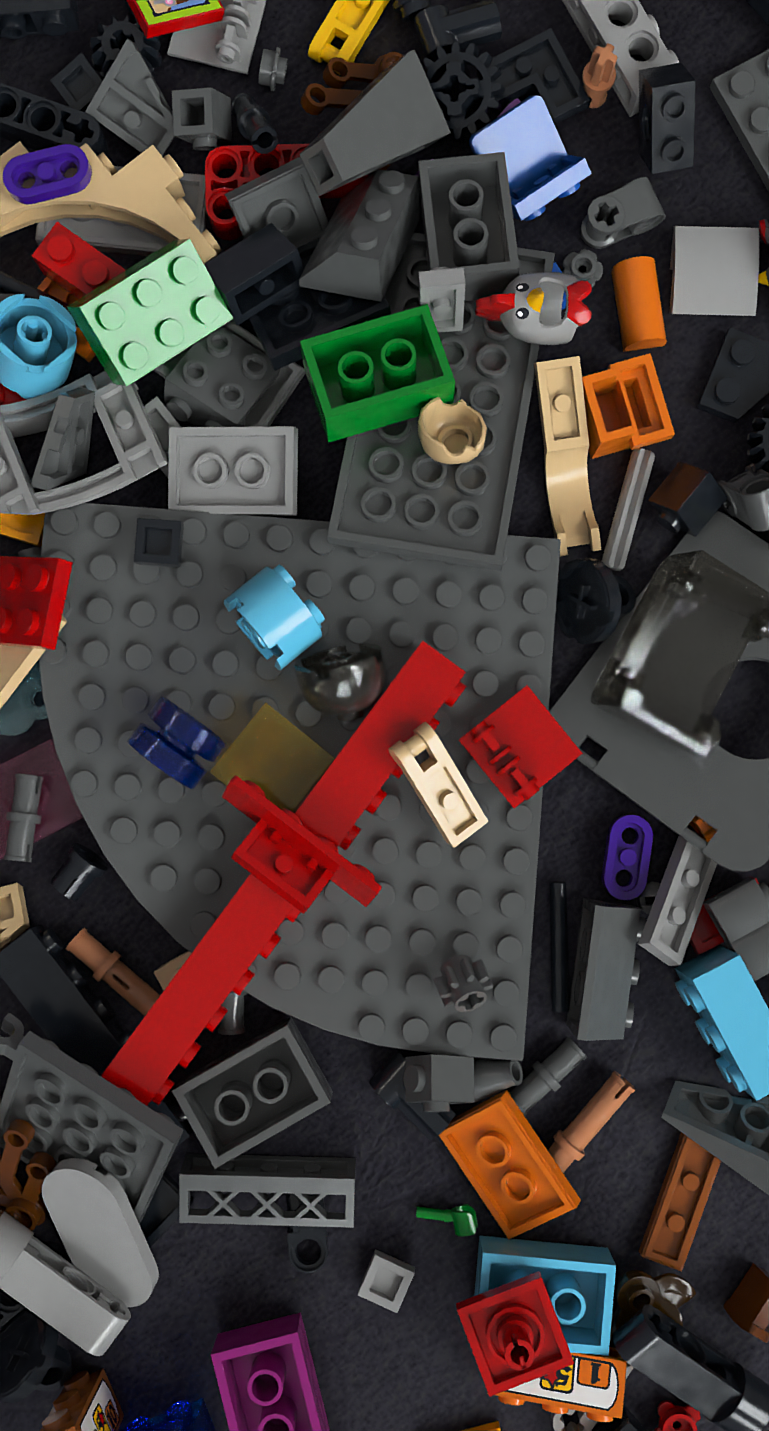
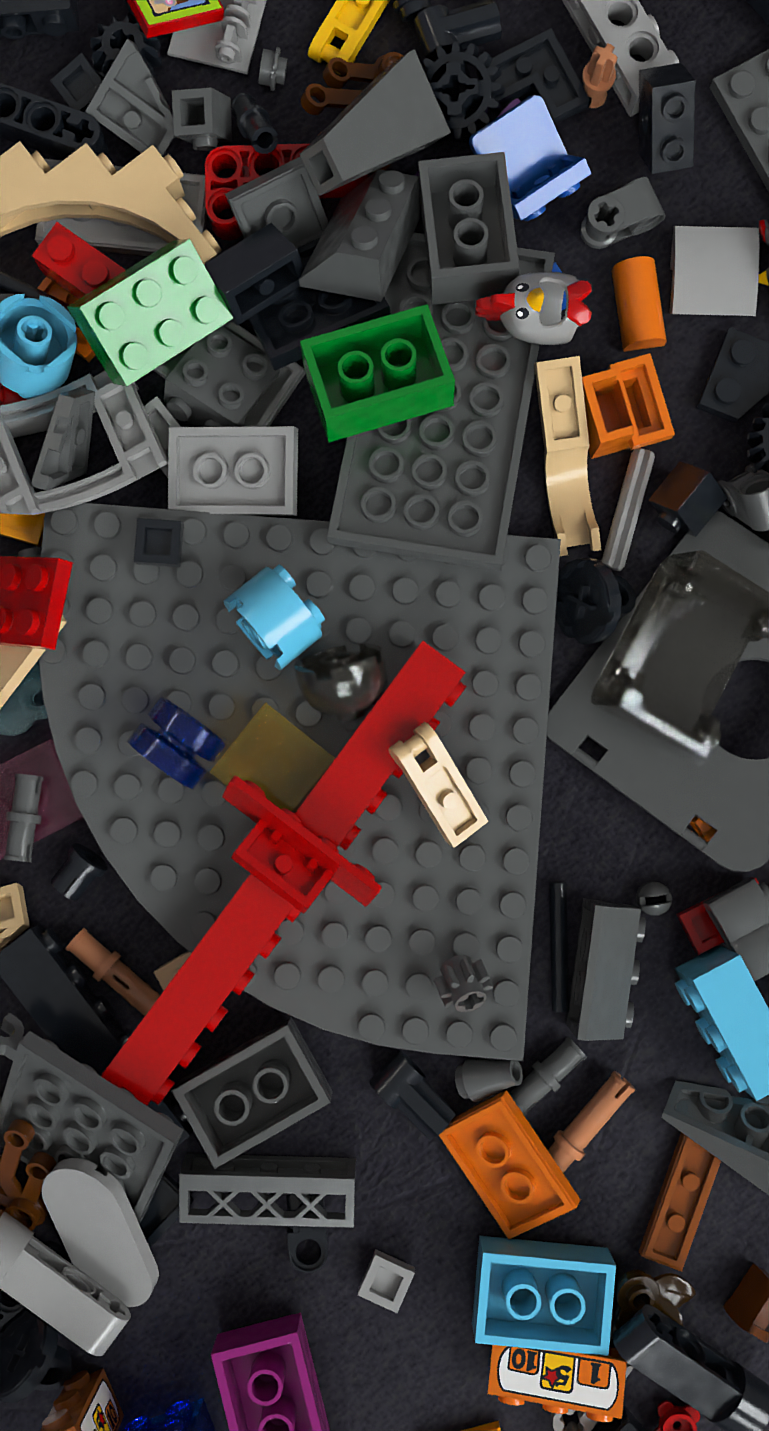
dark purple plate [3,144,92,204] -> none
dark grey pin [218,990,248,1035] -> none
dark grey brick [403,1054,474,1112] -> none
green hand [416,1204,478,1237] -> none
tan hair [418,397,487,464] -> none
light grey plate [419,267,465,333] -> none
red plate [456,1271,574,1397] -> none
red hinge [459,685,583,809] -> none
dark grey plate [562,249,603,288] -> none
dark purple plate [602,815,653,900] -> none
light grey plate [638,830,717,966] -> none

